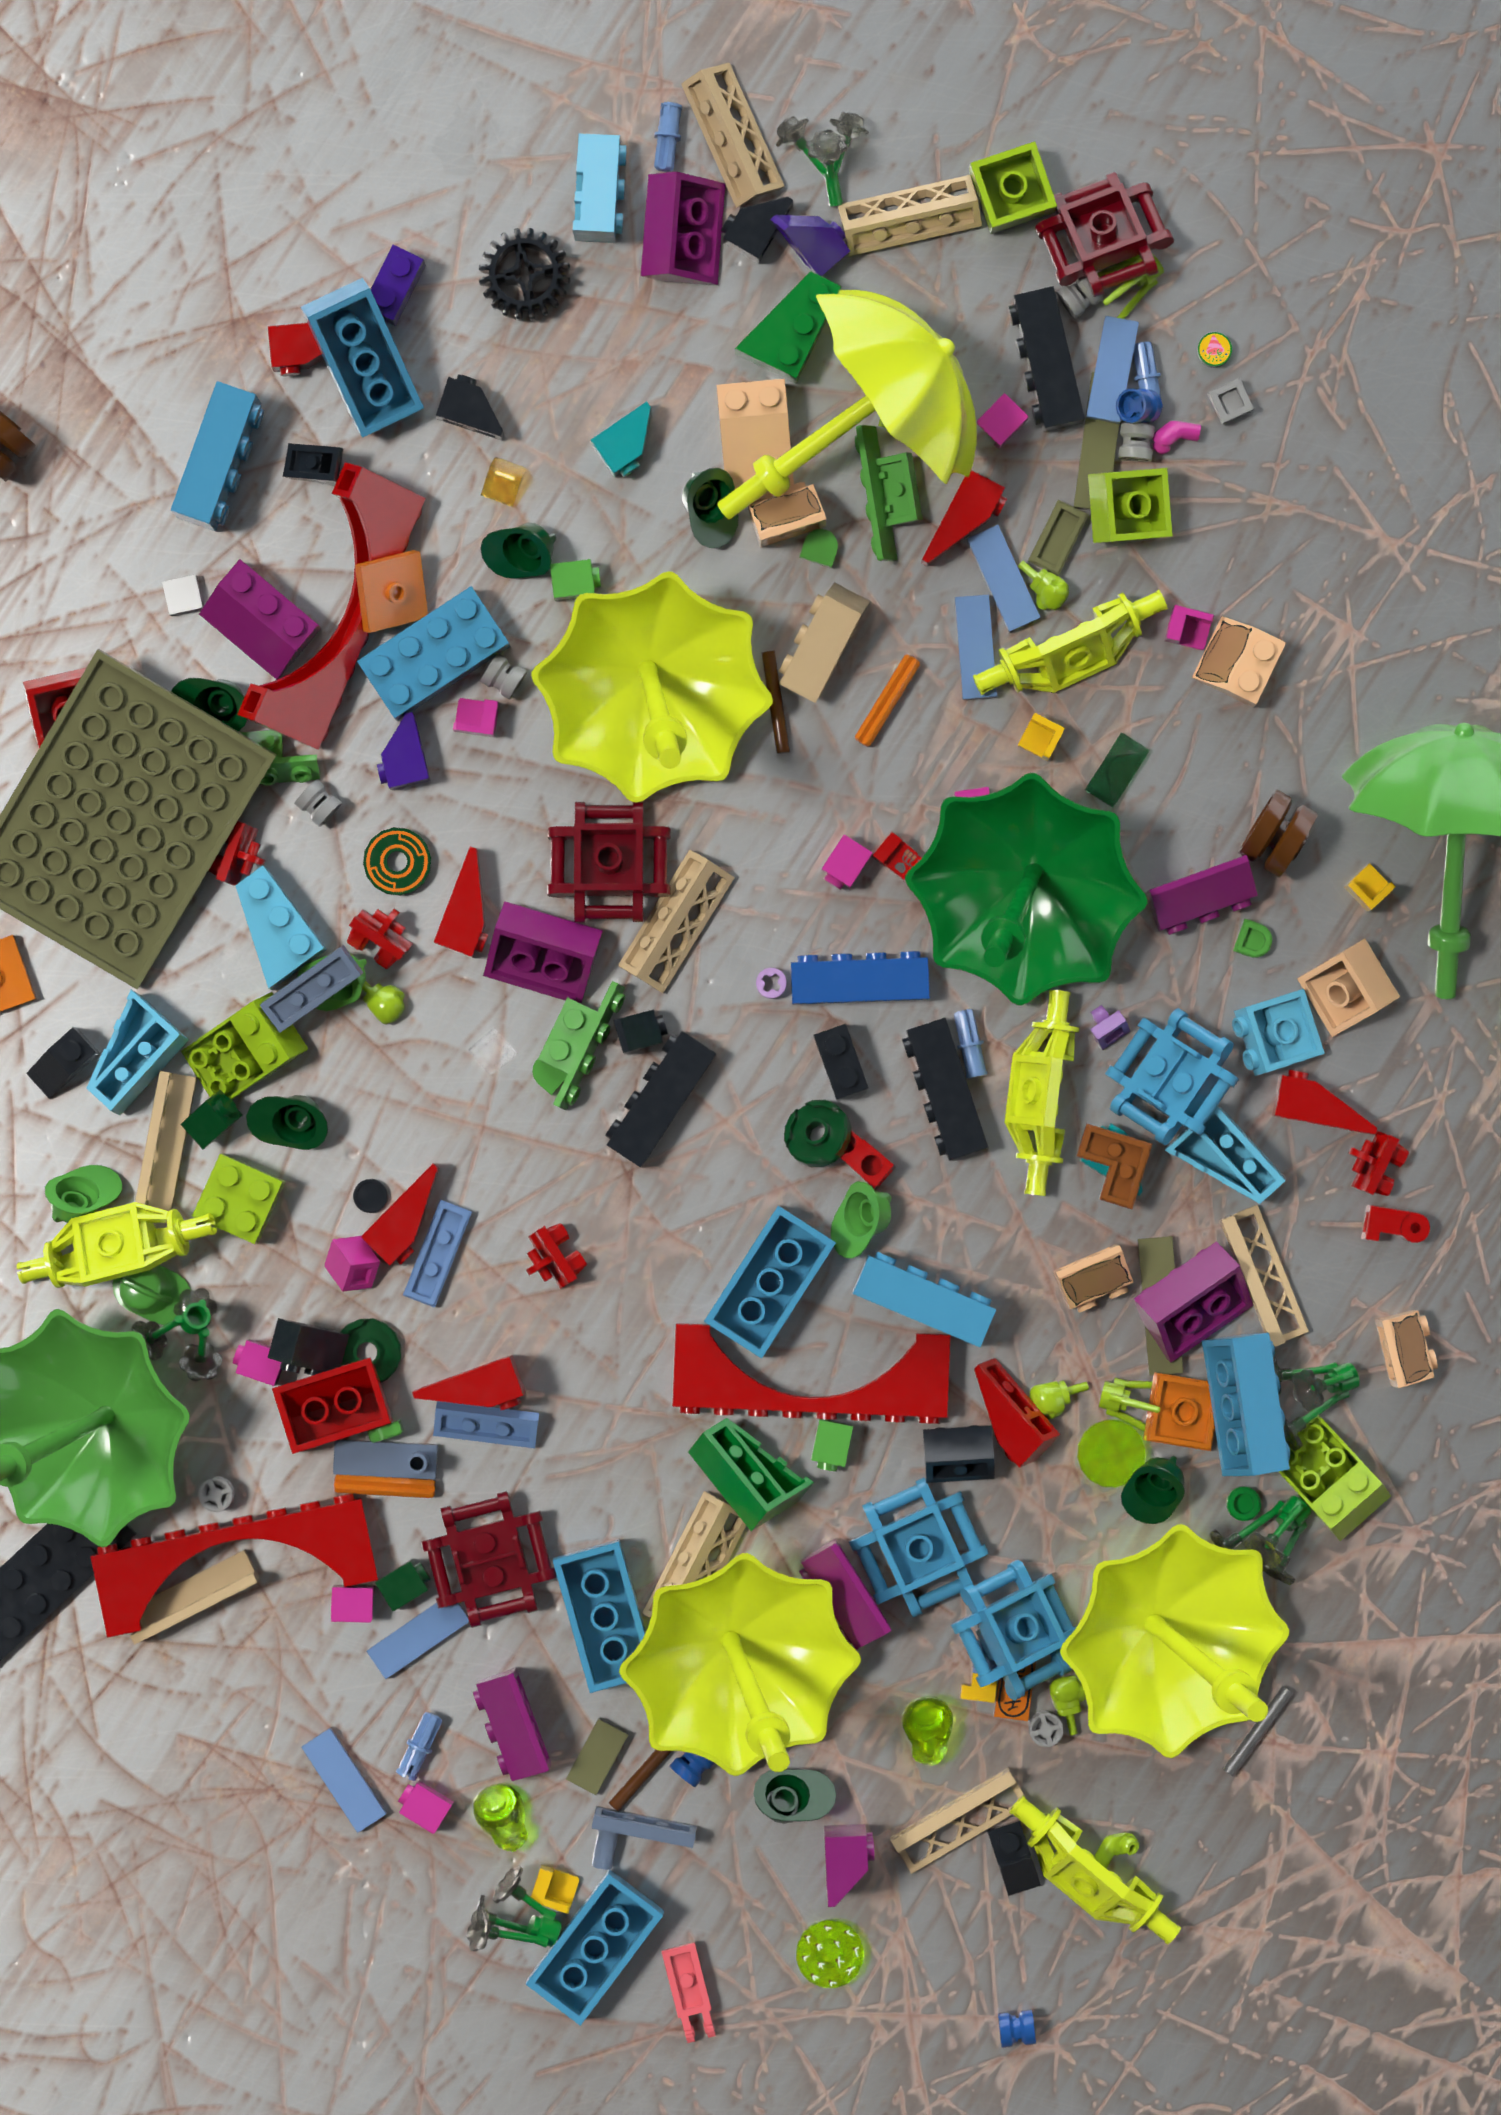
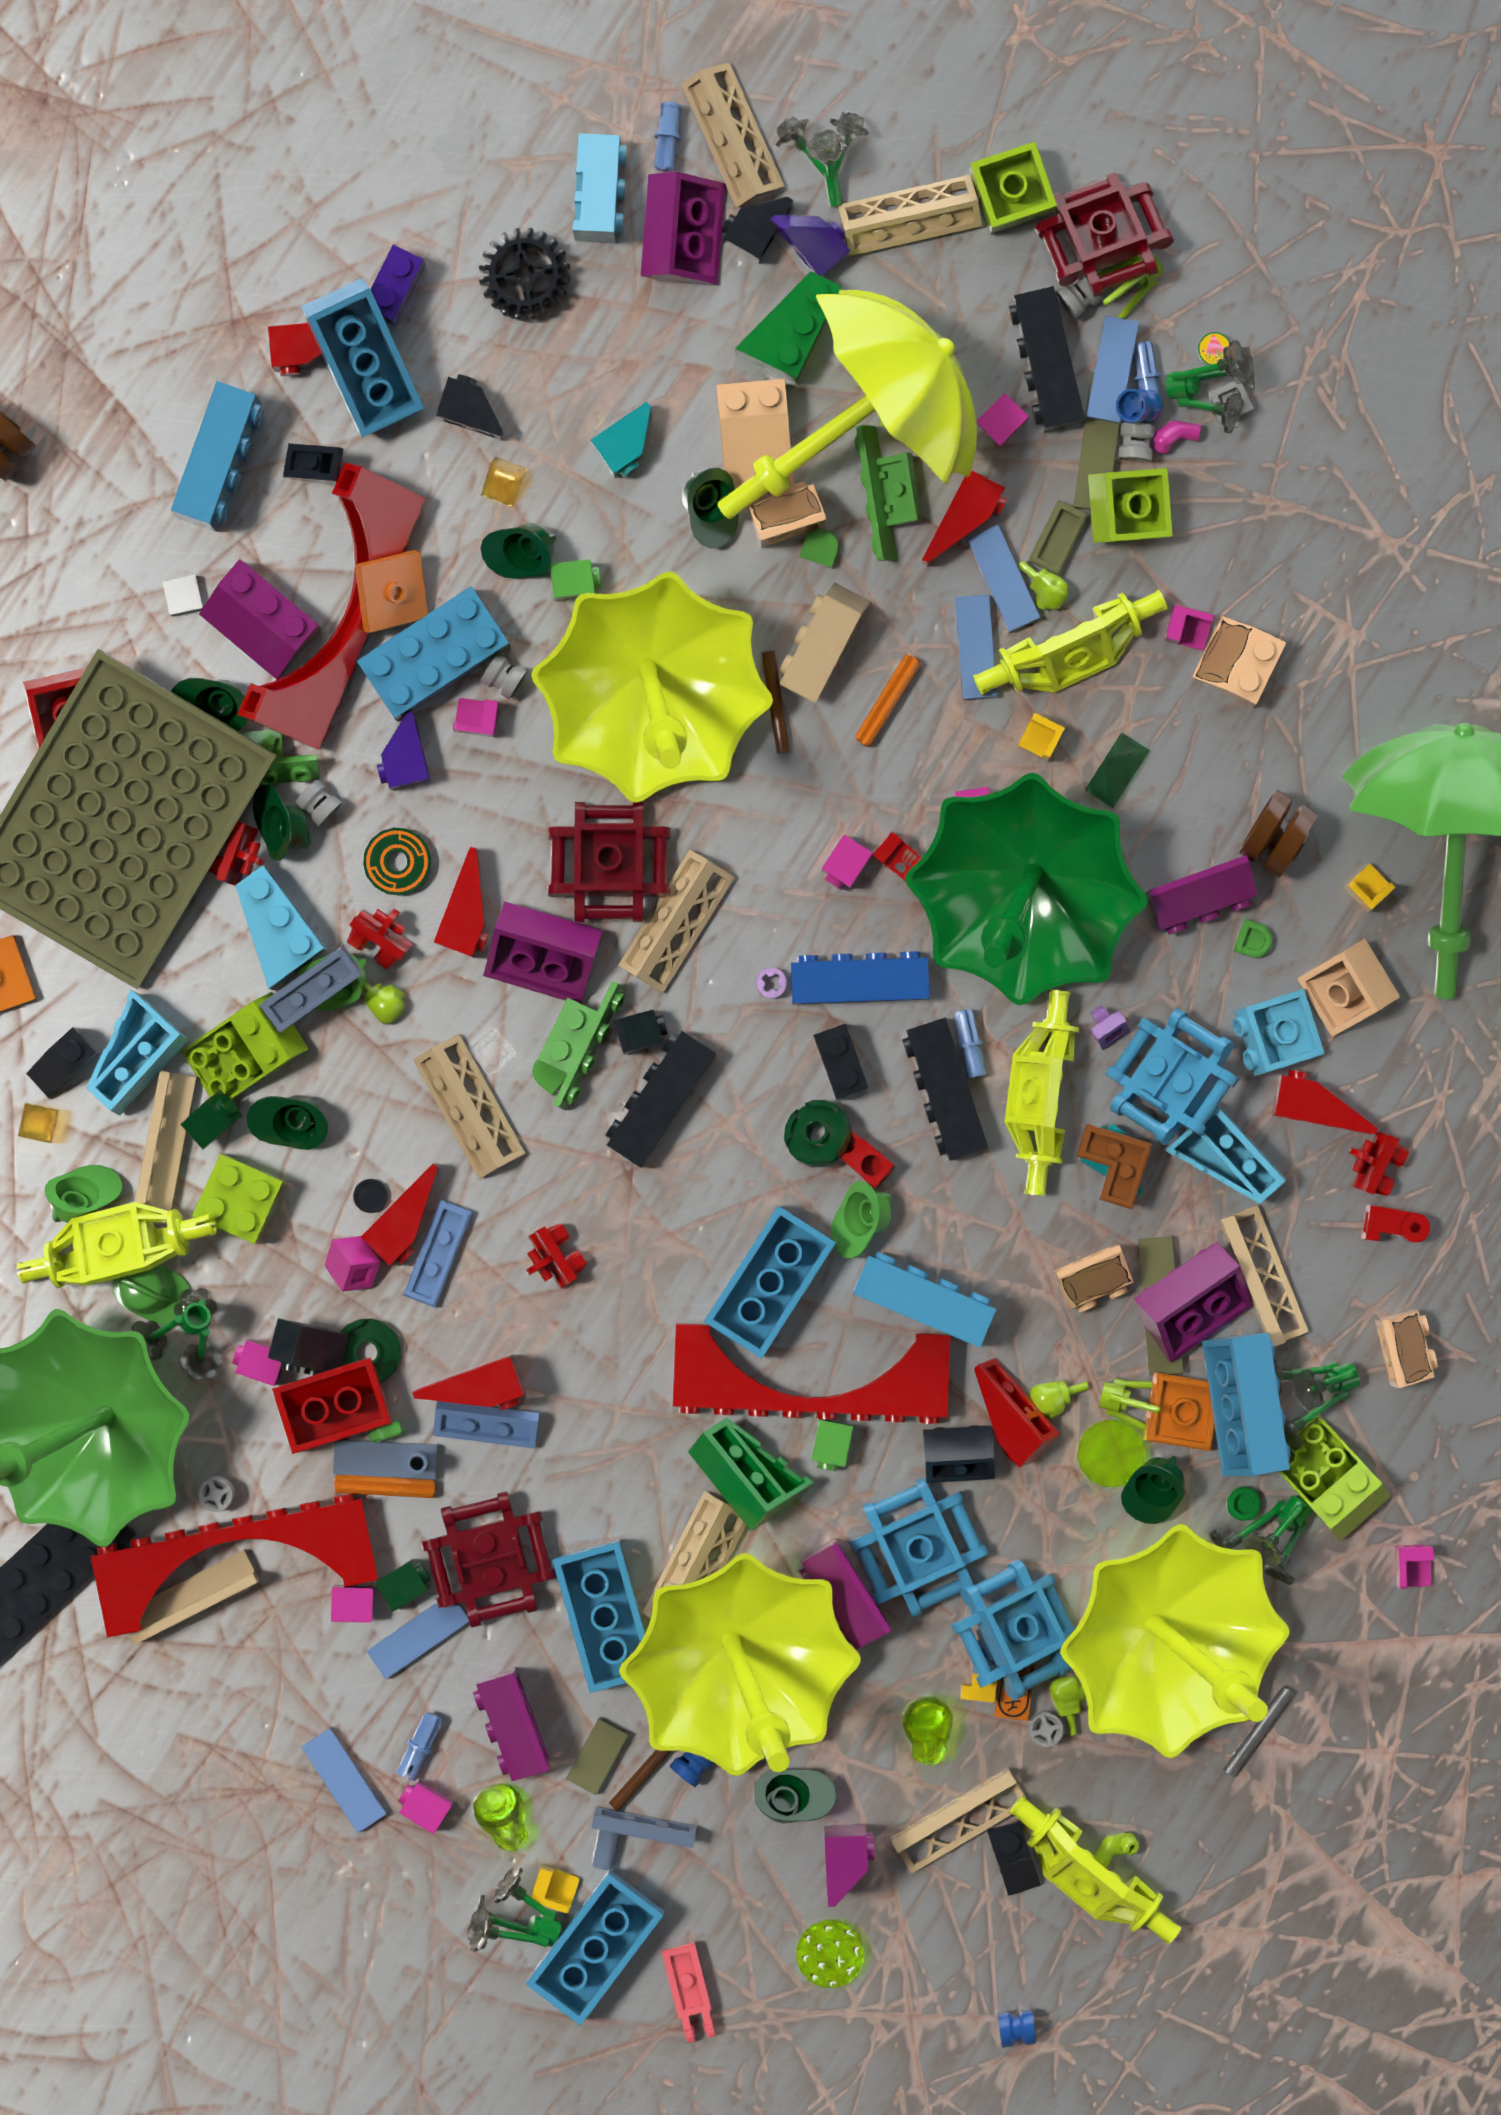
none -> clear yellow slope [18,1103,59,1143]
none -> dark green piece [253,784,311,861]
none -> tan fence [413,1034,526,1179]
none -> plant [1166,340,1256,434]
none -> dark pink panel [1395,1545,1434,1589]

